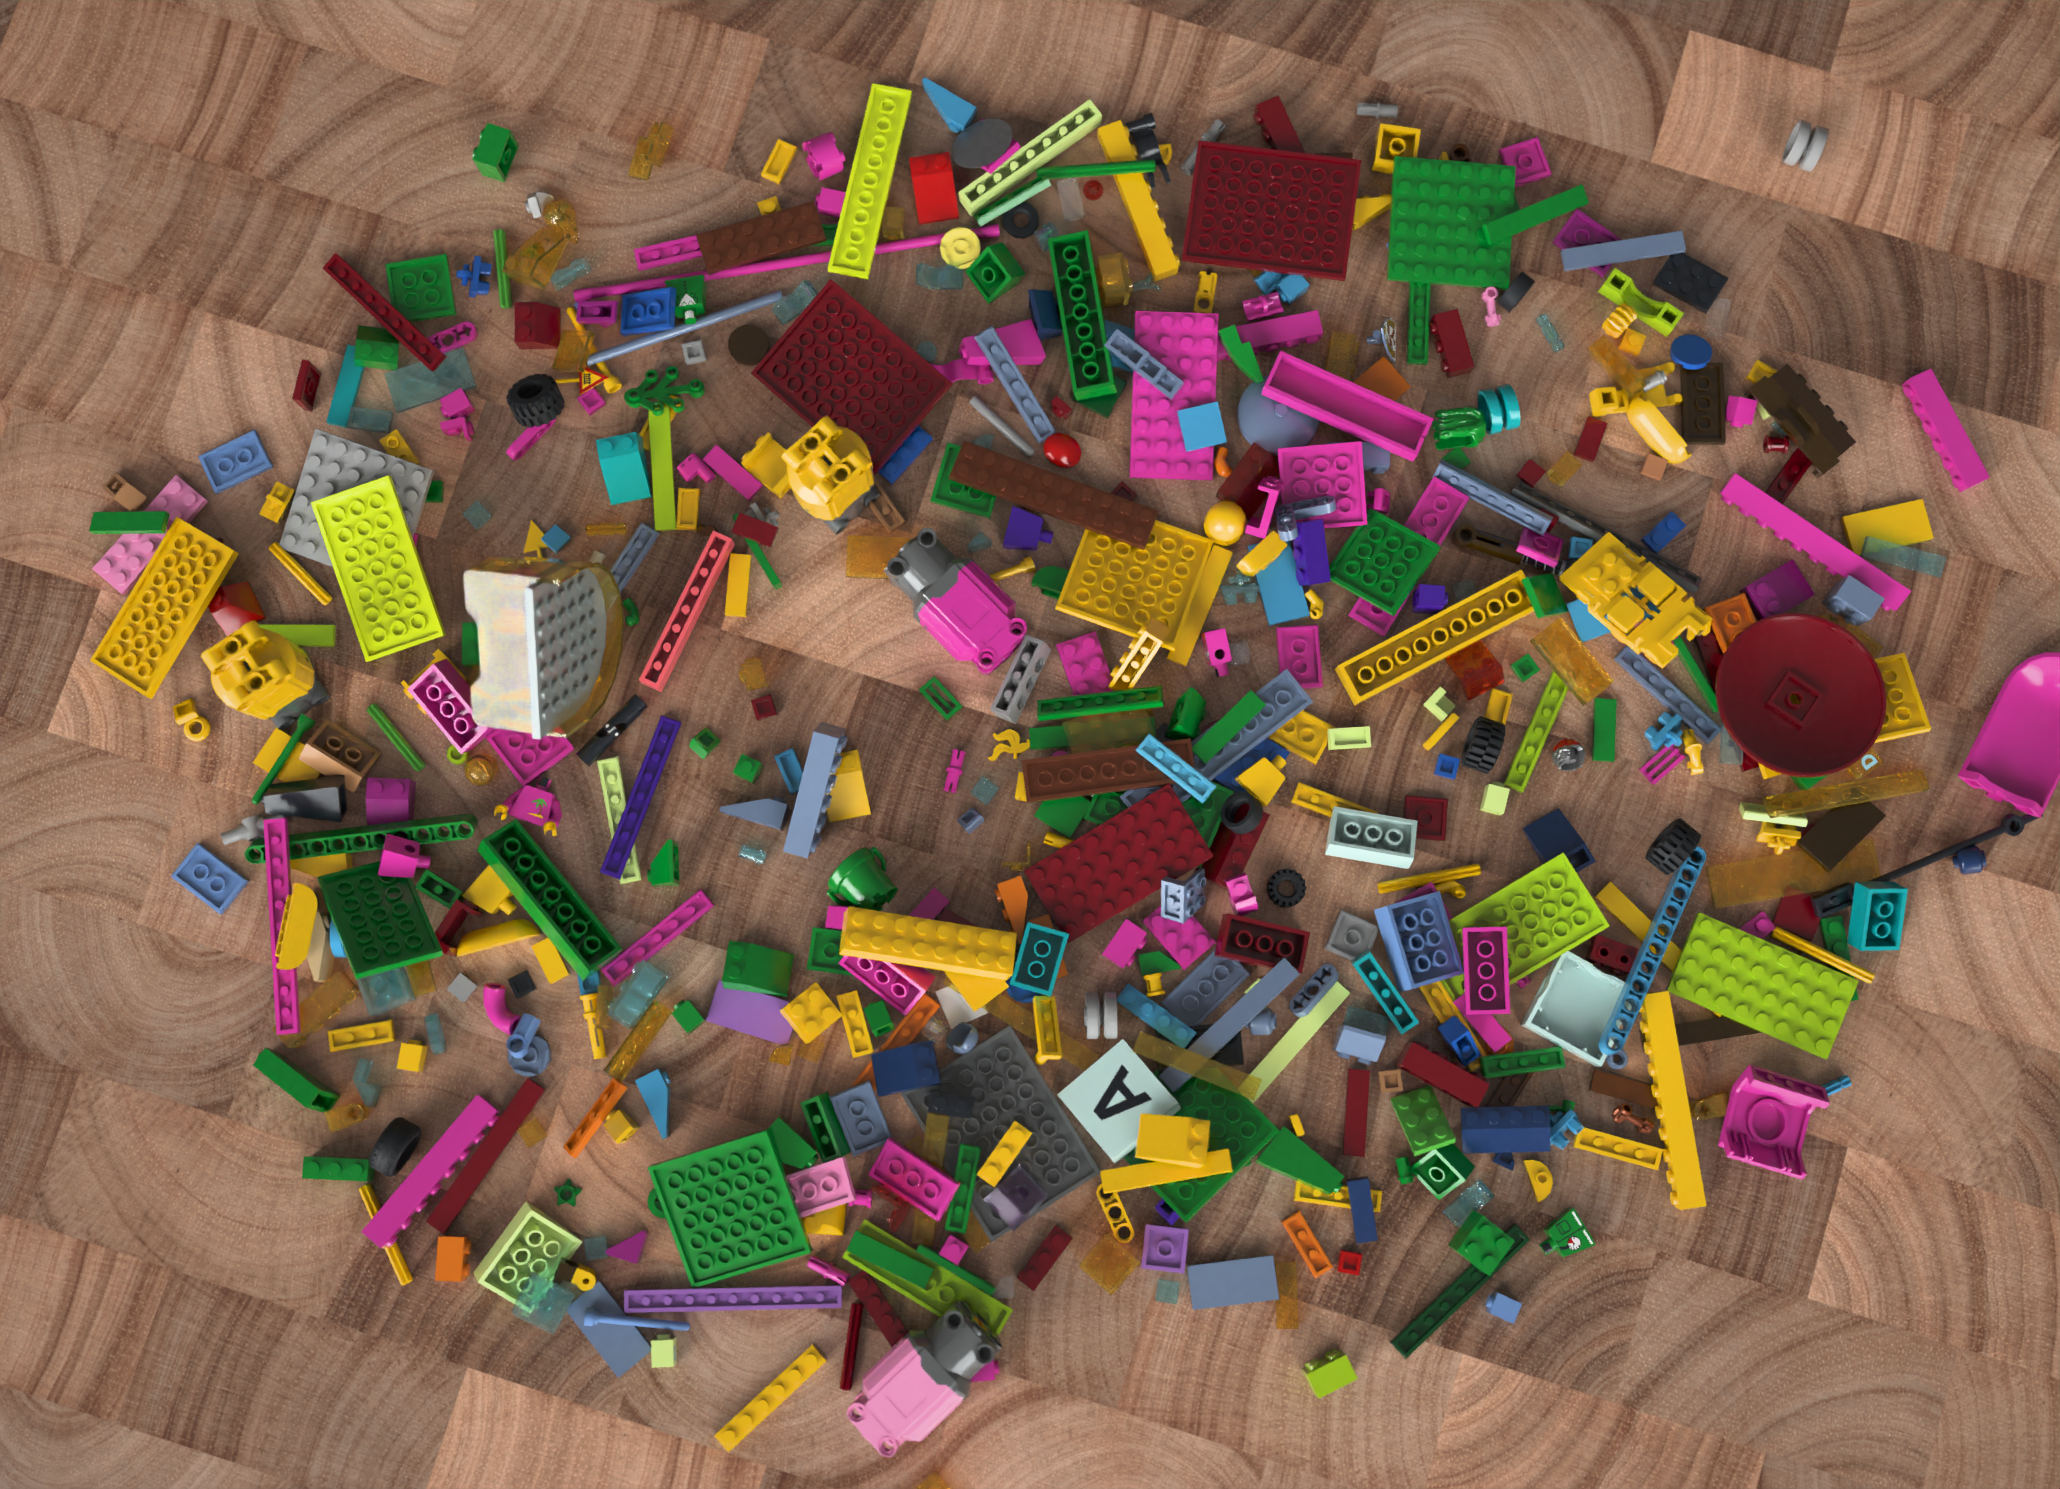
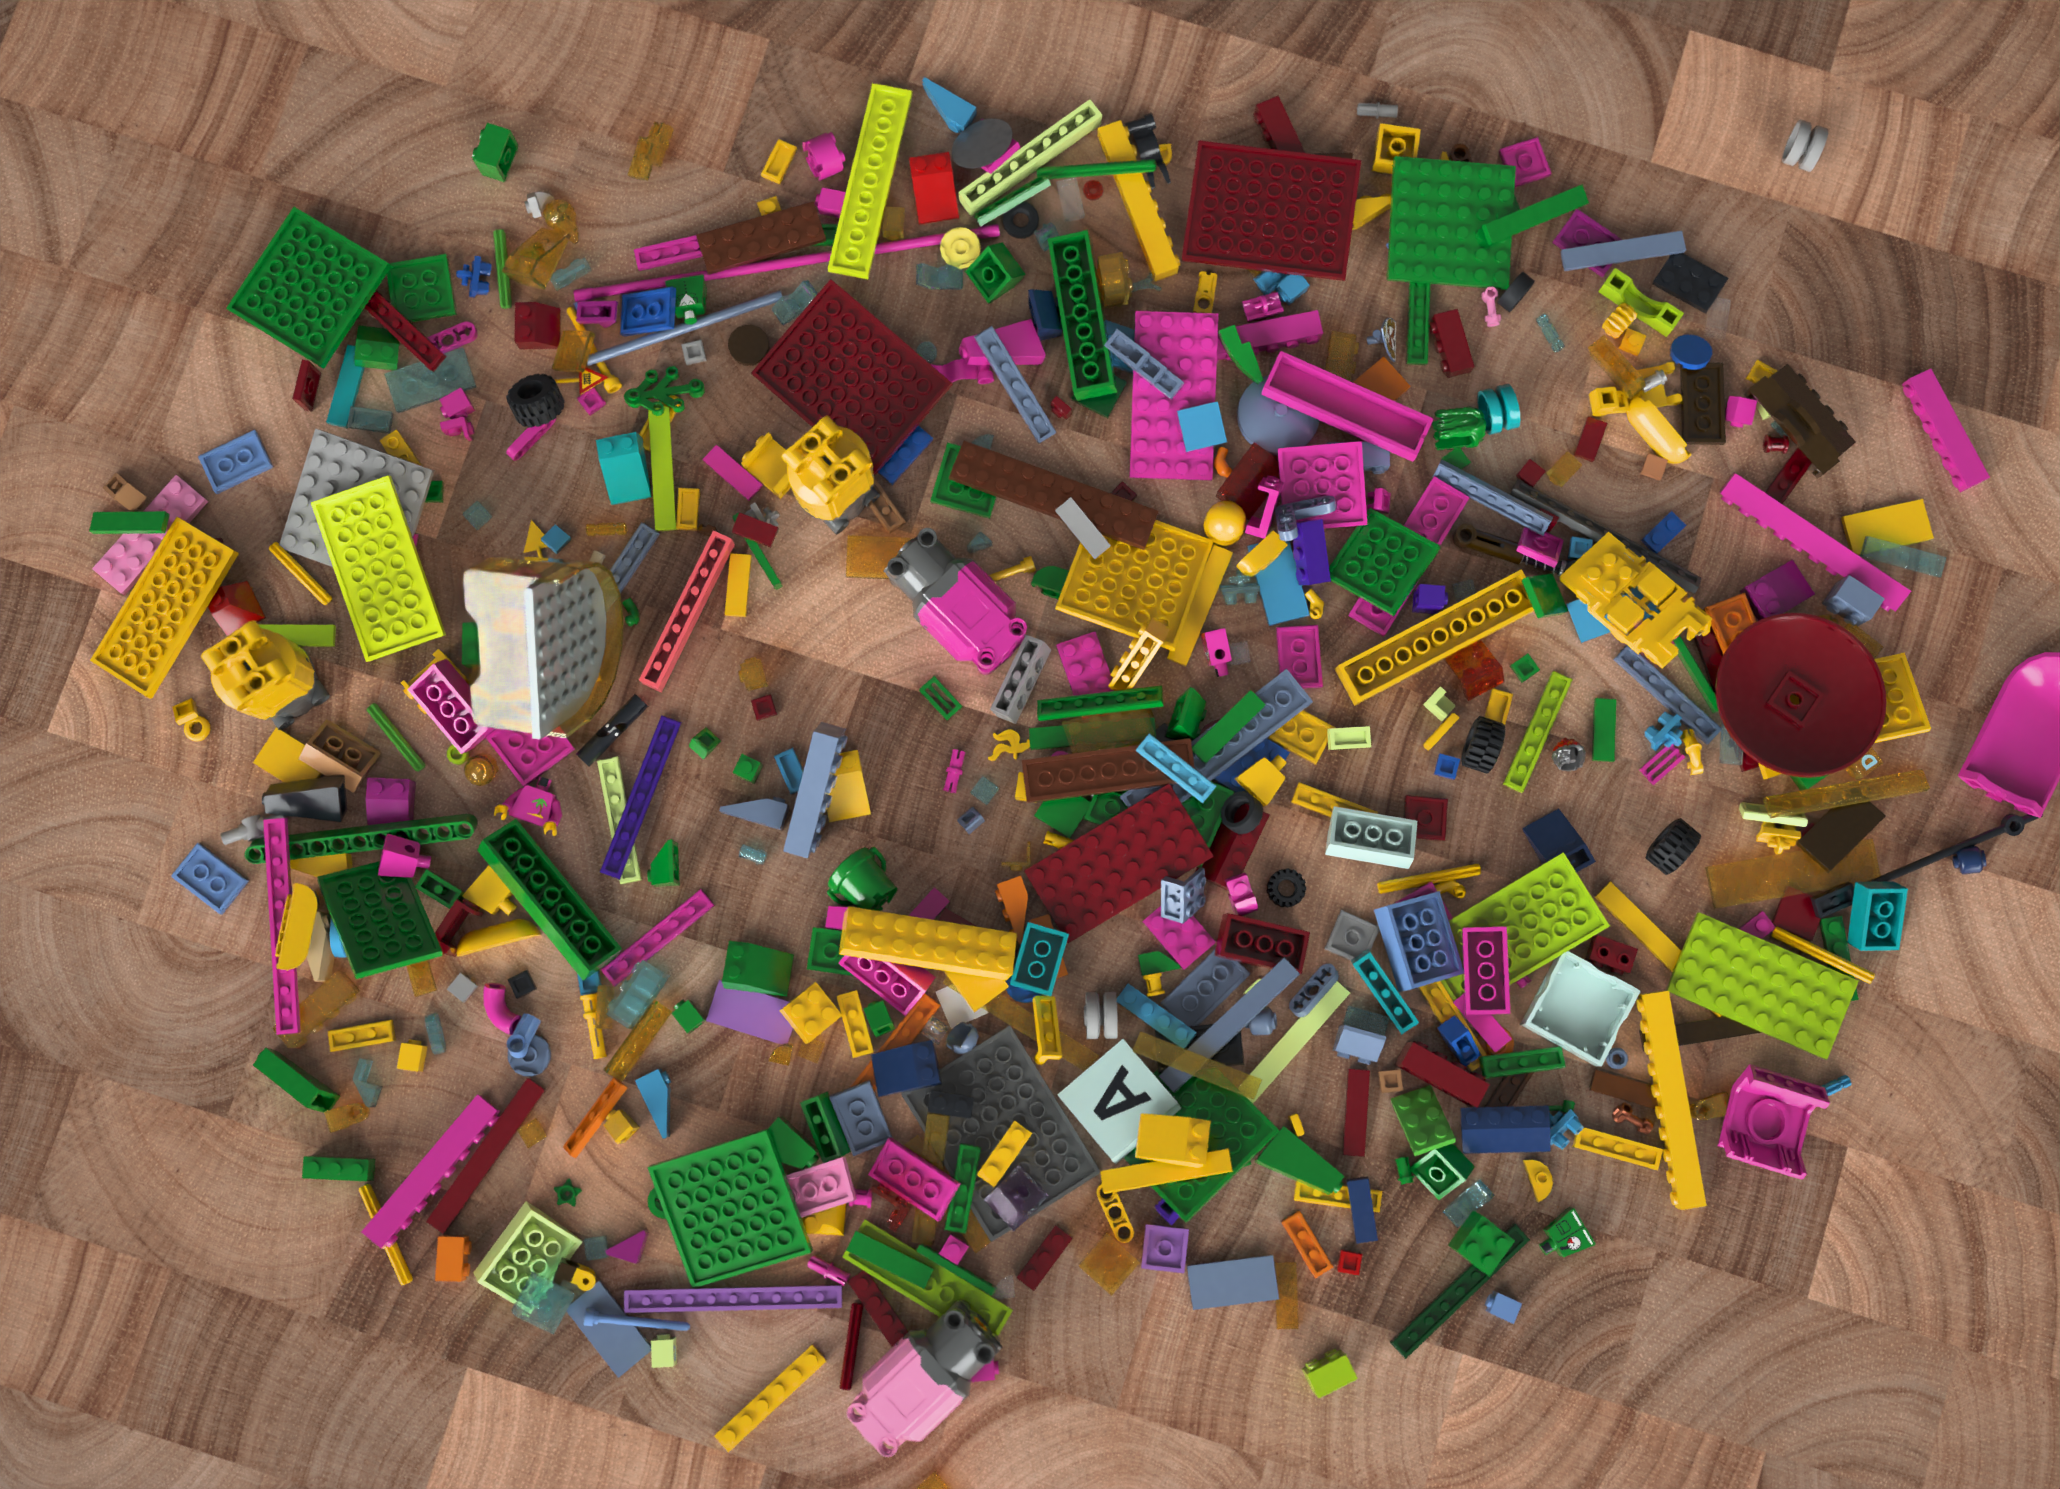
green piece [252,713,316,805] -> none
yellow hips [259,481,296,524] -> none
clear light blue brick [356,967,417,1016] -> none
black tyre [369,1117,421,1177] -> none
yellow tile [531,938,570,984] -> none
dark pink piece [677,453,716,483] -> none
light grey piece [969,395,1036,458] -> none
dark purple torso [1003,506,1054,551] -> none
red hat [1043,433,1081,469] -> none
dark pink brick [1102,919,1148,969] -> none
clear light blue tile [1155,1279,1180,1304] -> none
light grey pin [1180,119,1226,176] -> none
yellowish green brick [1480,782,1510,816] -> none
dark blue tile [1492,1153,1514,1171] -> none
clear yellow plate [1530,617,1614,706] -> none
dark azure beam [1598,846,1706,1055] -> none
none -> green plate [226,207,392,369]
none -> light grey tile [1055,497,1111,559]

